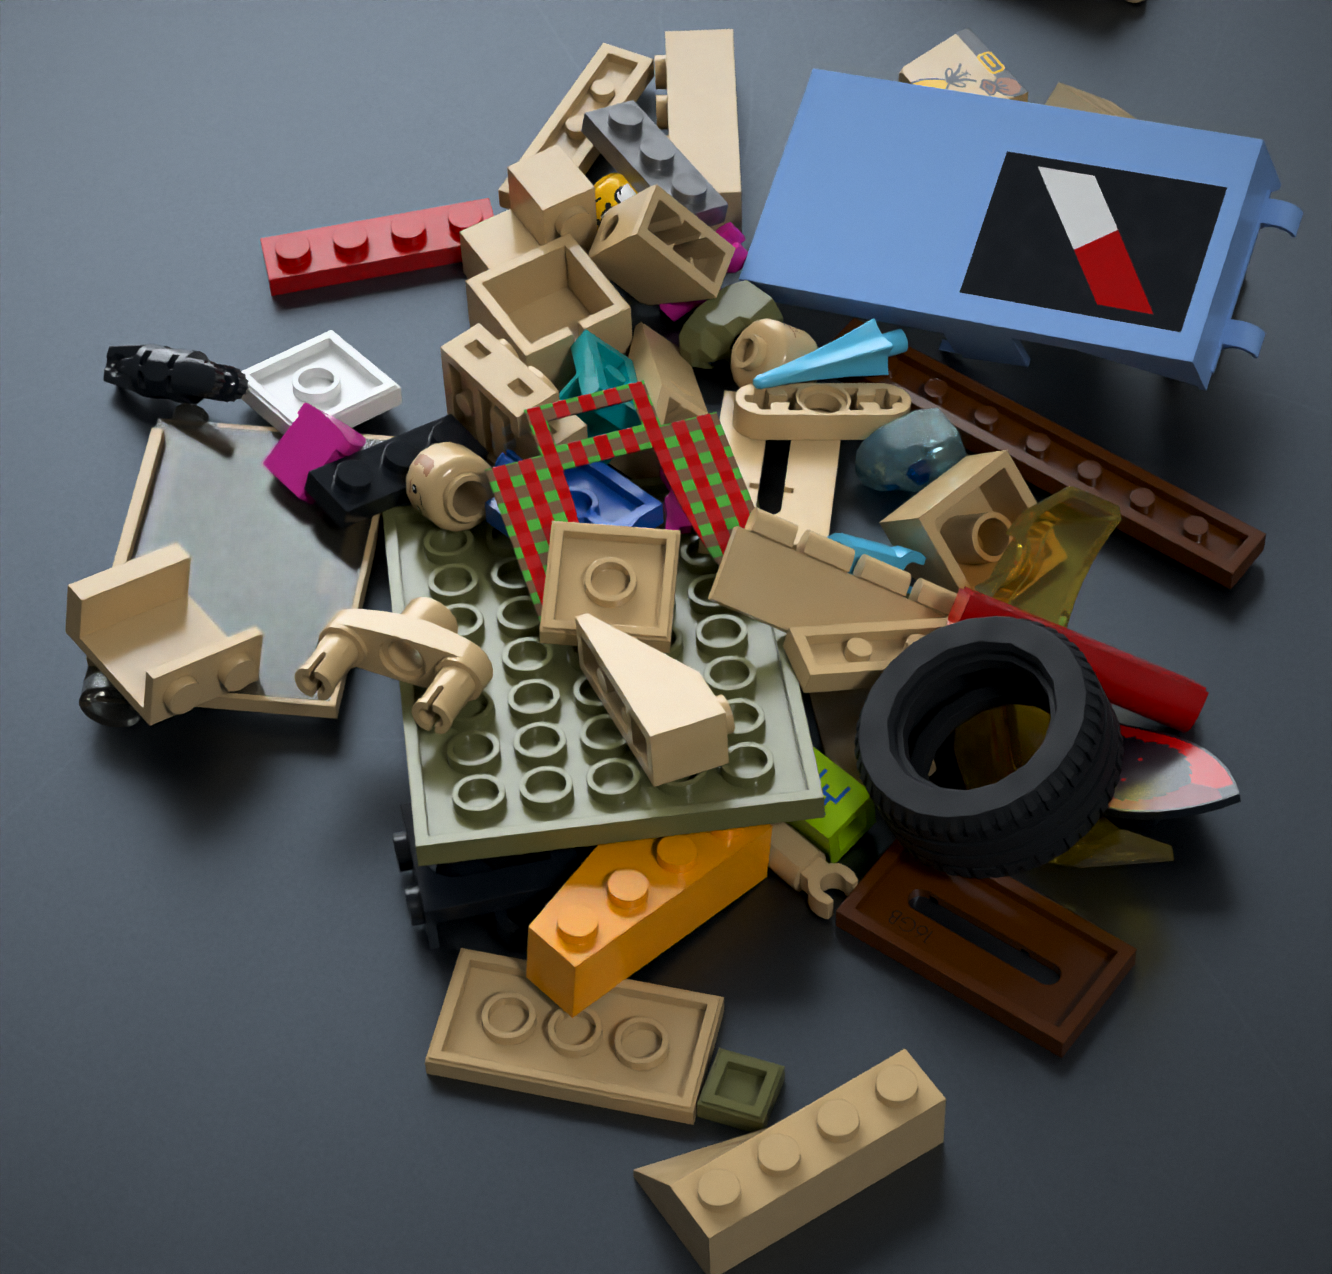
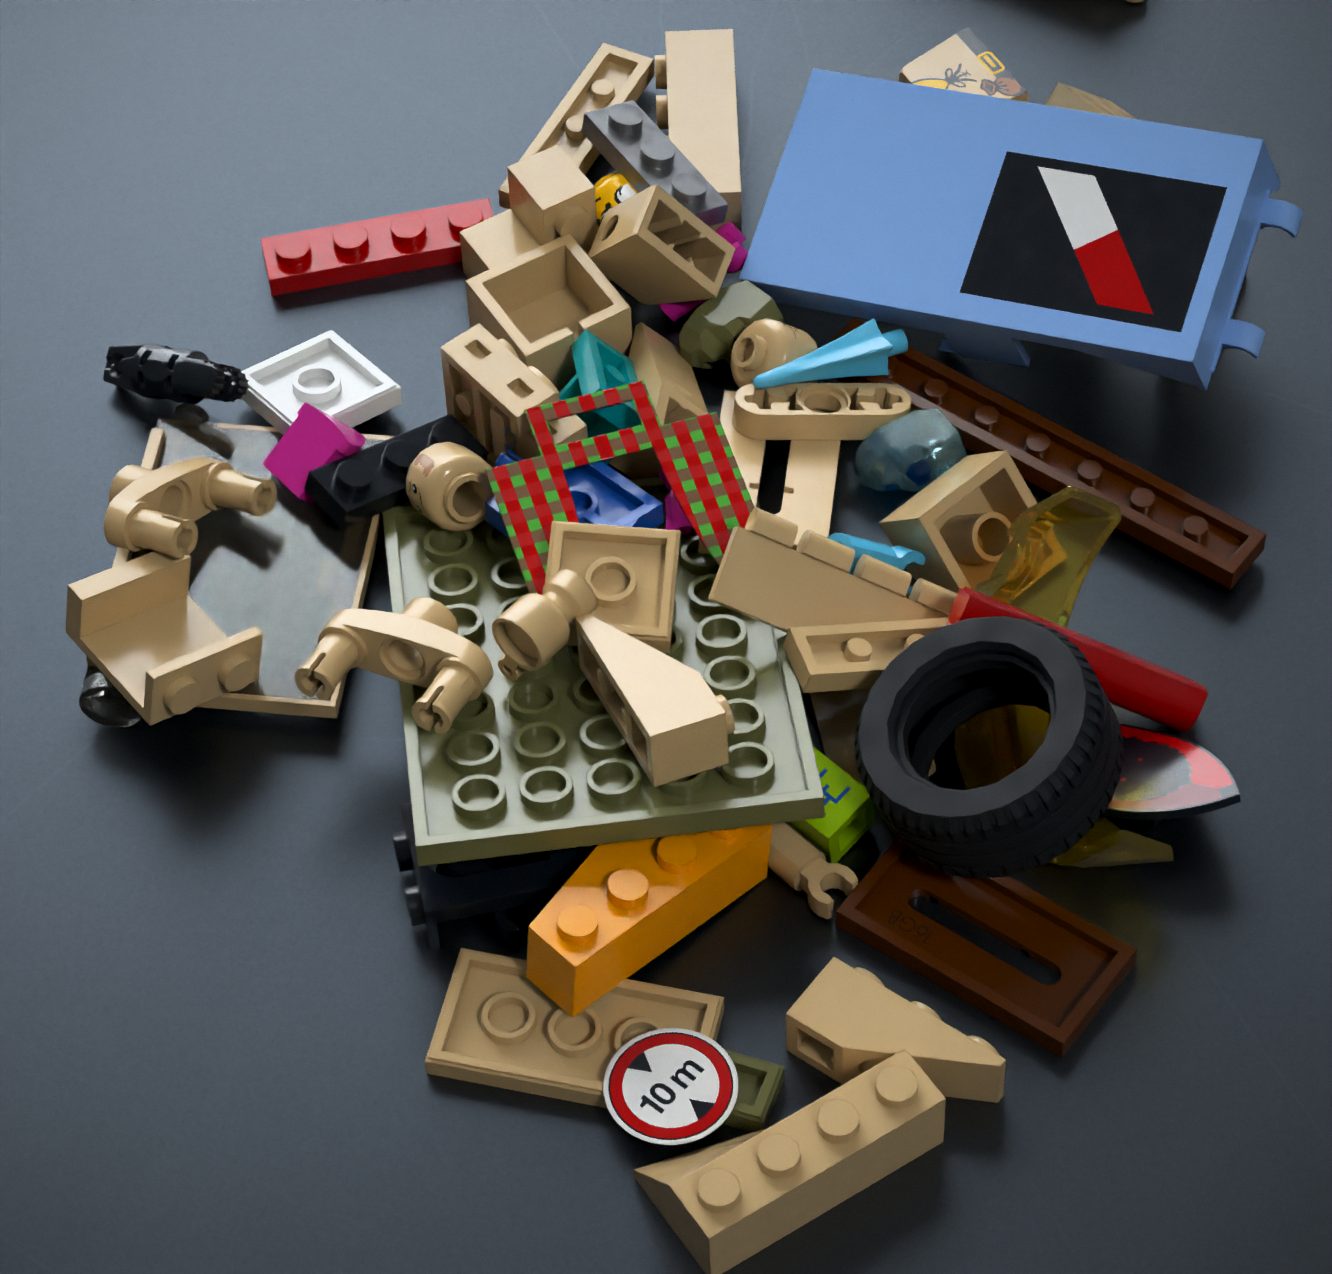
none -> tan connector [104,456,277,558]
none -> tan piece [492,569,597,681]
none -> sticker [603,1028,739,1145]
none -> tan slope [786,957,1006,1103]

